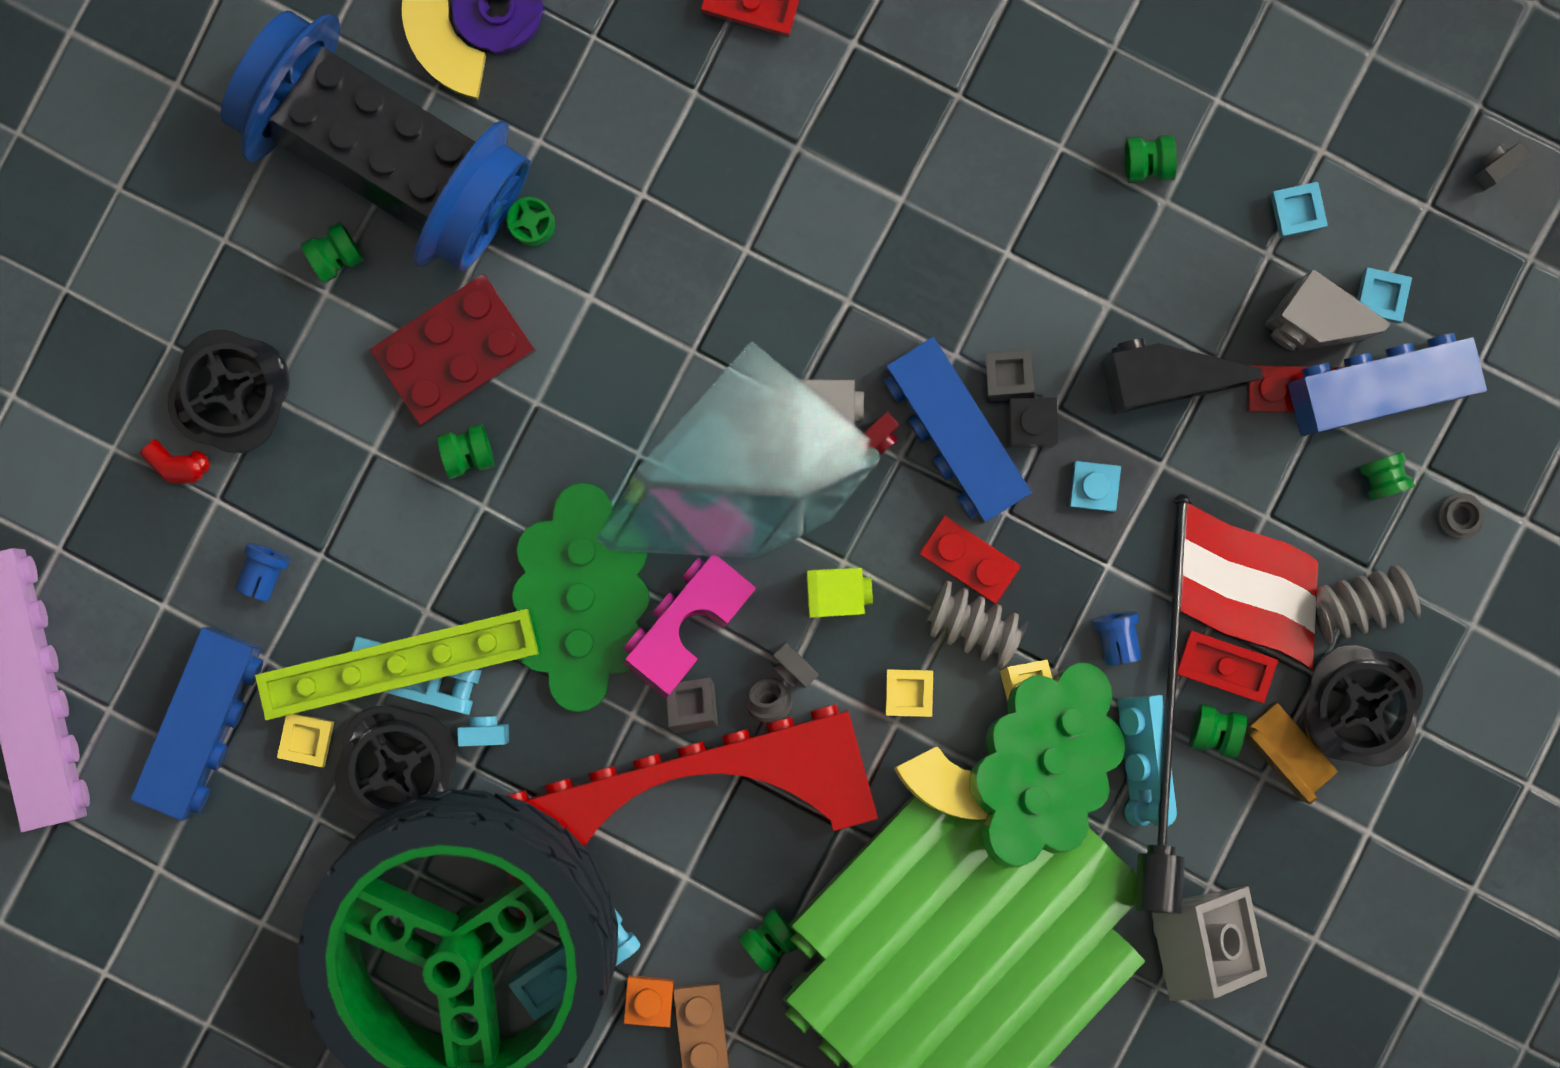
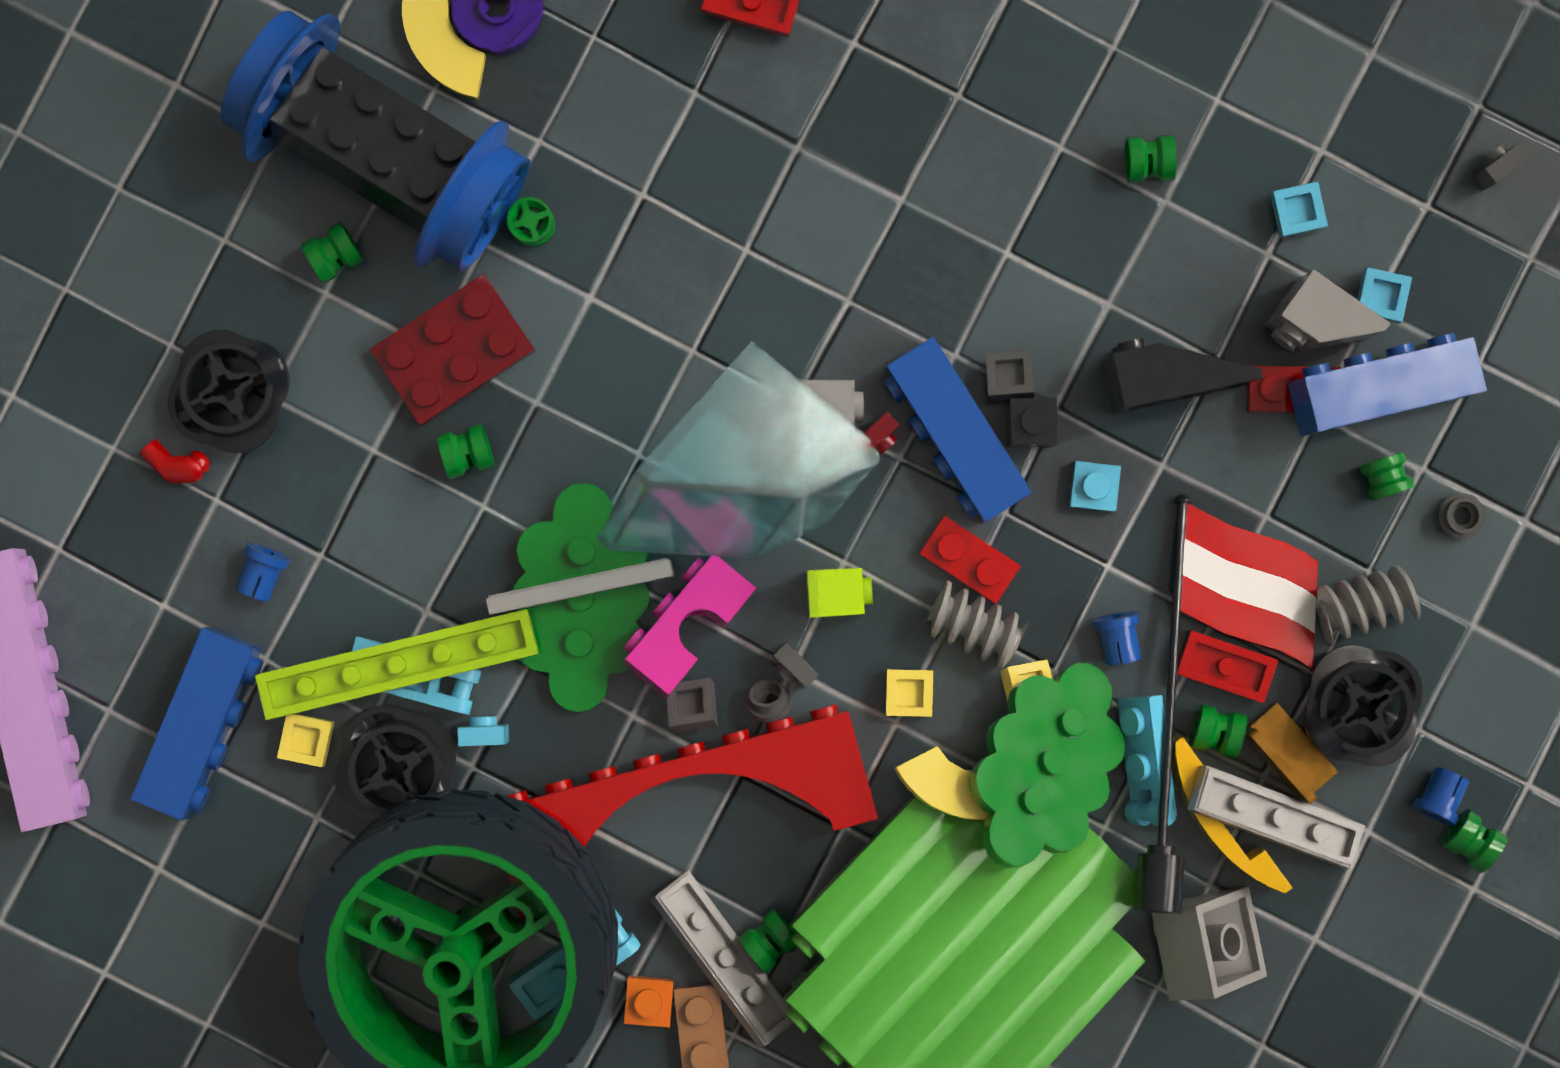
none -> light grey tile [486,558,674,615]
none -> light grey tile [650,870,793,1048]
none -> yellow slope [1171,735,1292,893]
none -> light grey tile [1187,765,1365,870]
none -> blue bush [1412,767,1470,826]
none -> green wheel [1441,809,1507,873]

